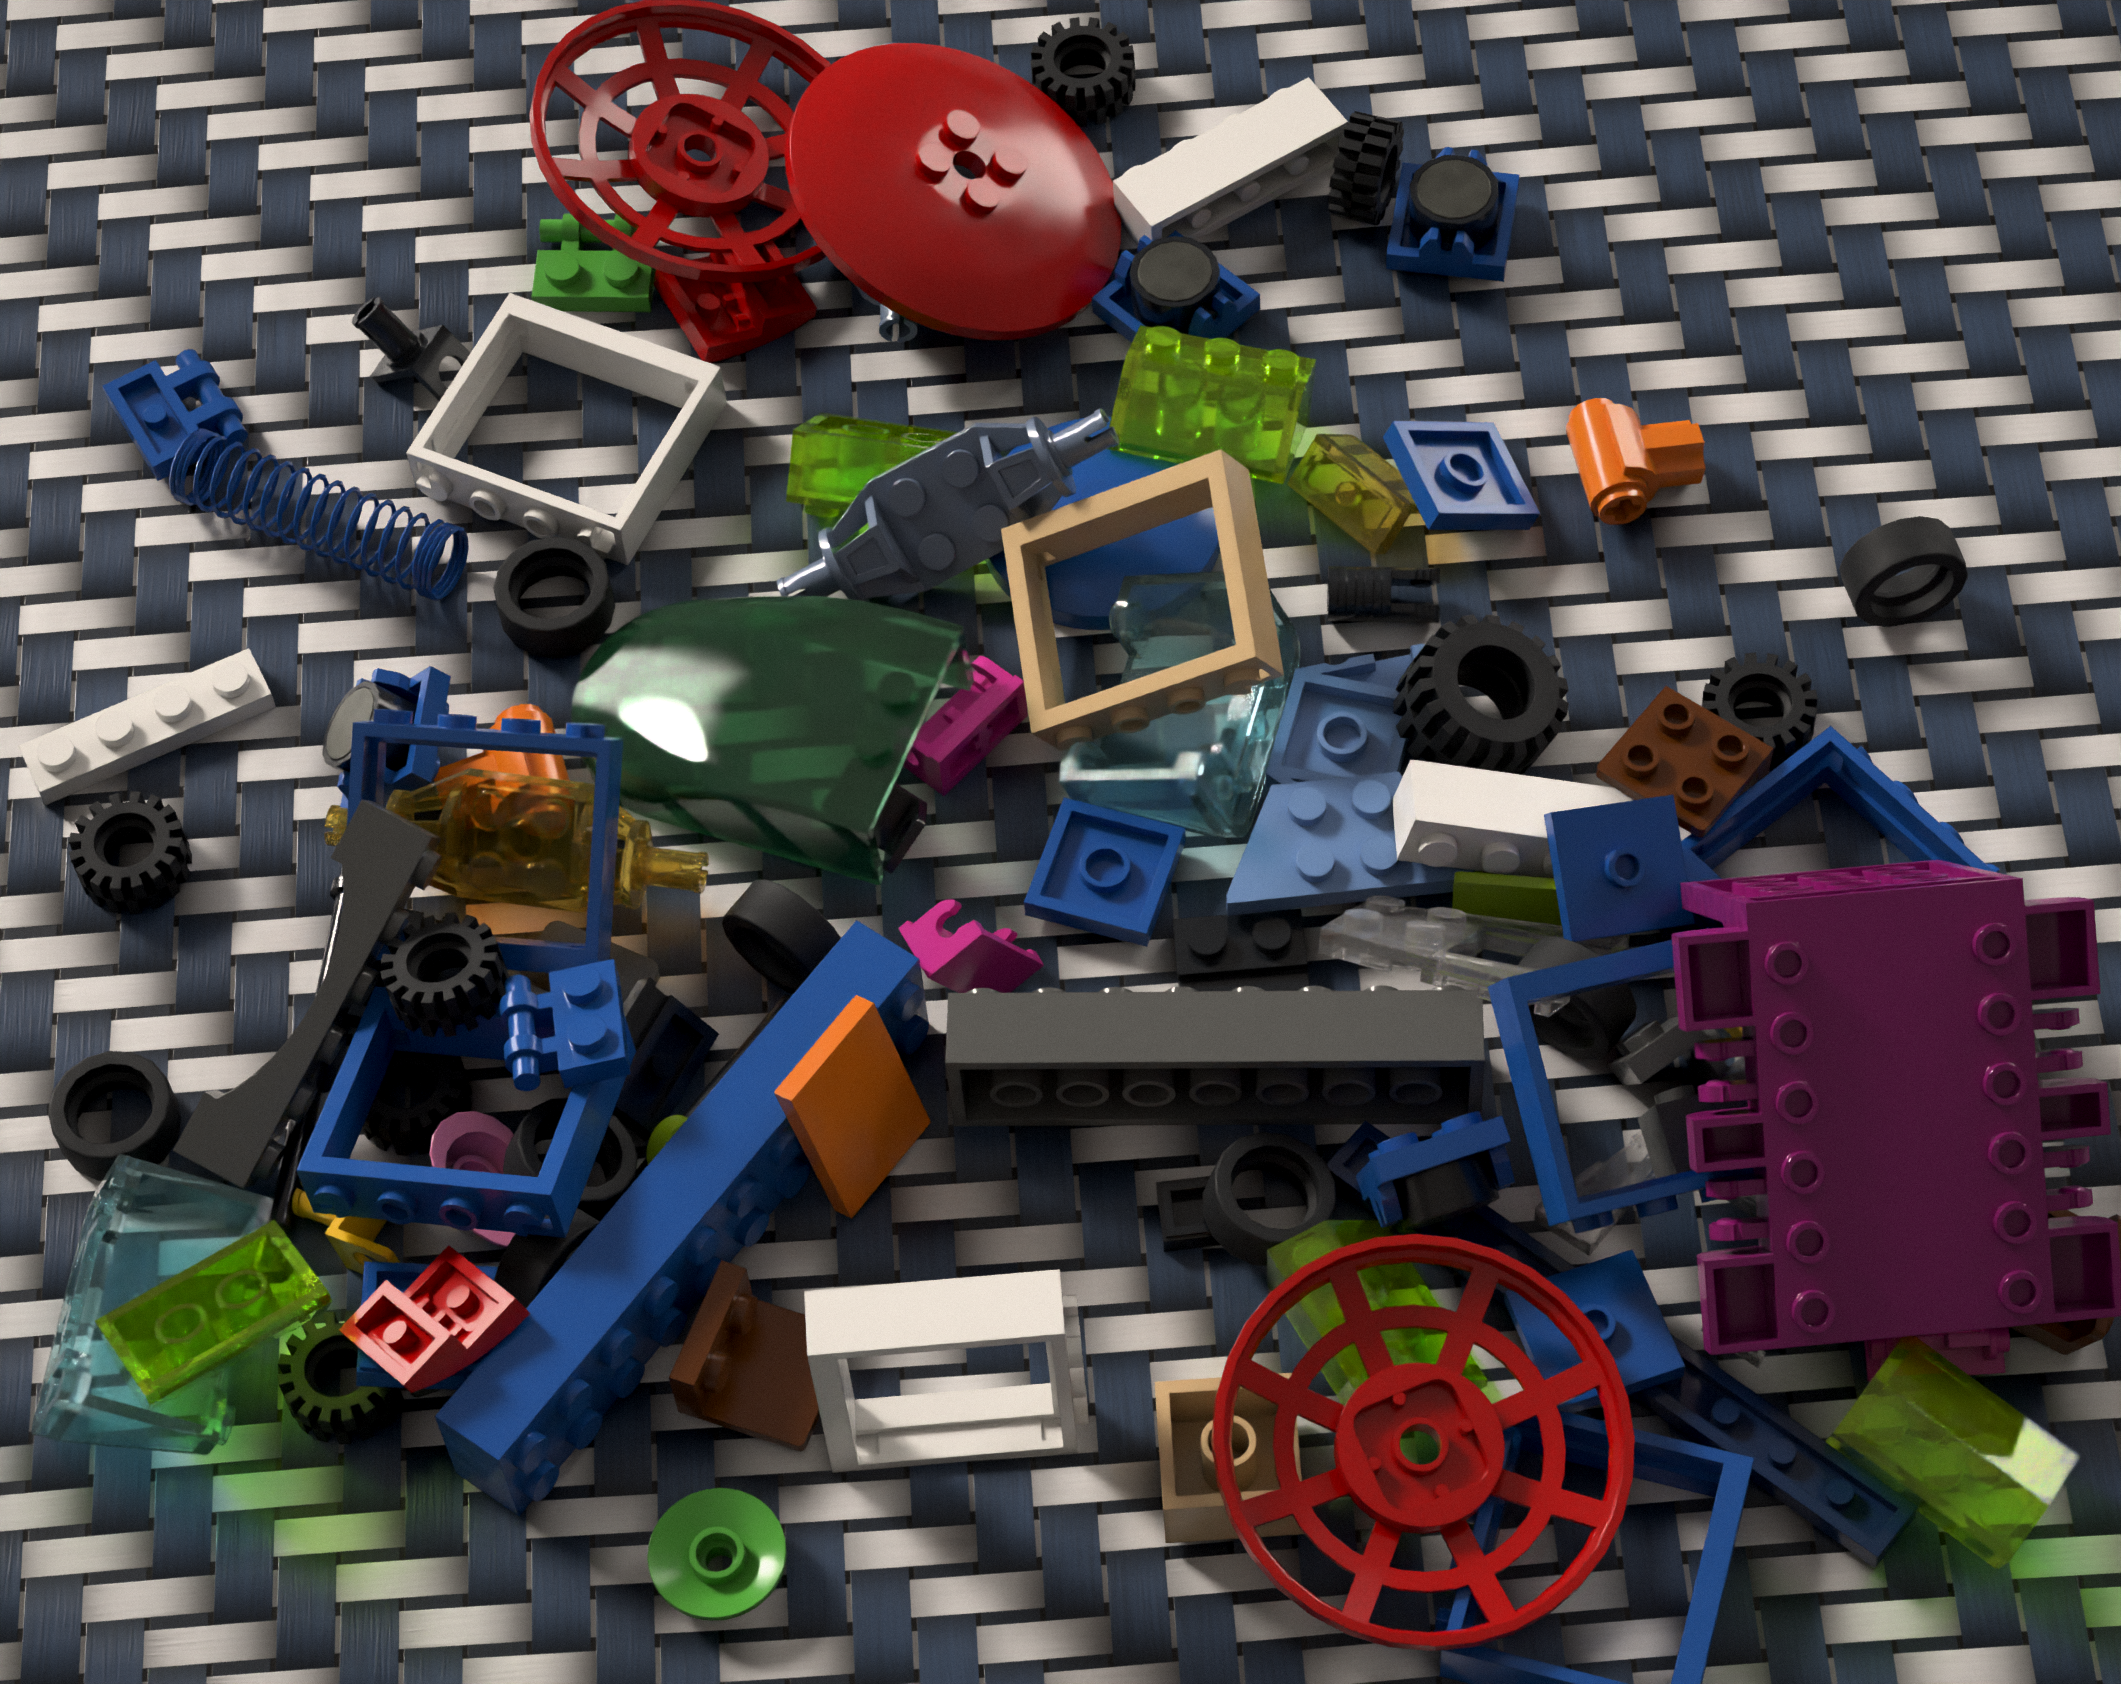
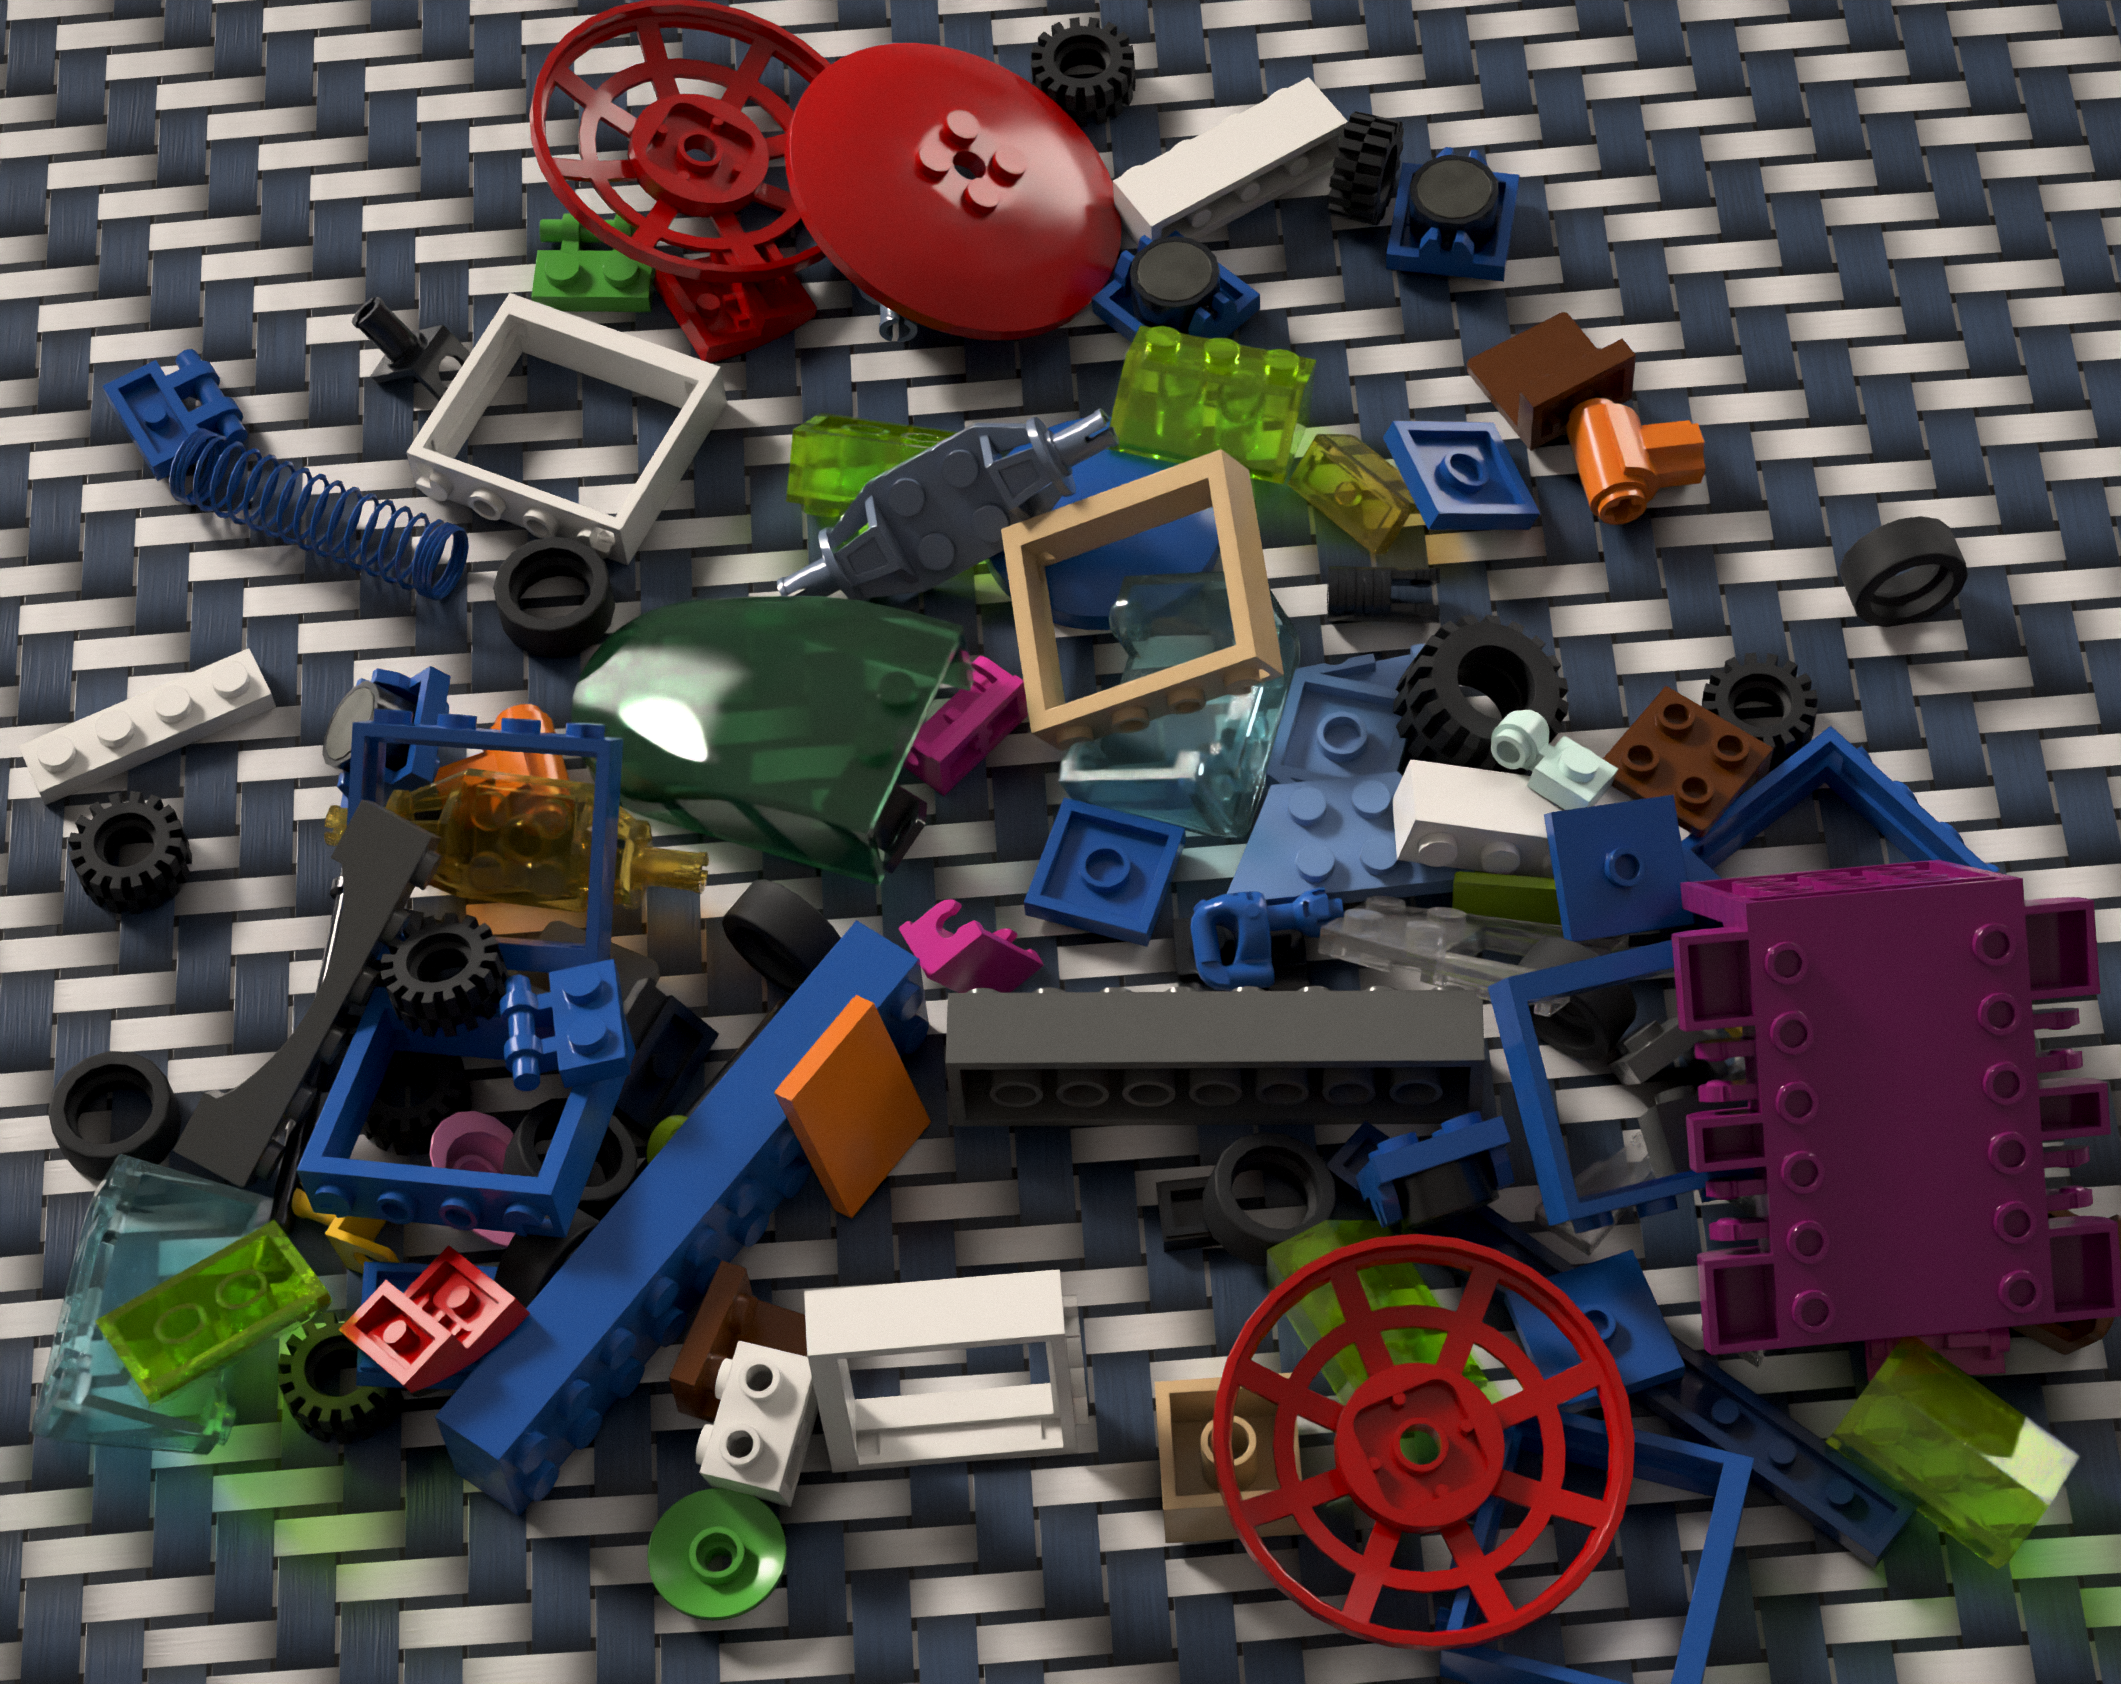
none -> white brick [696,1340,819,1507]
none -> blue piece [1190,887,1344,991]
none -> reddish brown bracket [1467,312,1636,451]
none -> light aqua plate [1491,710,1619,810]

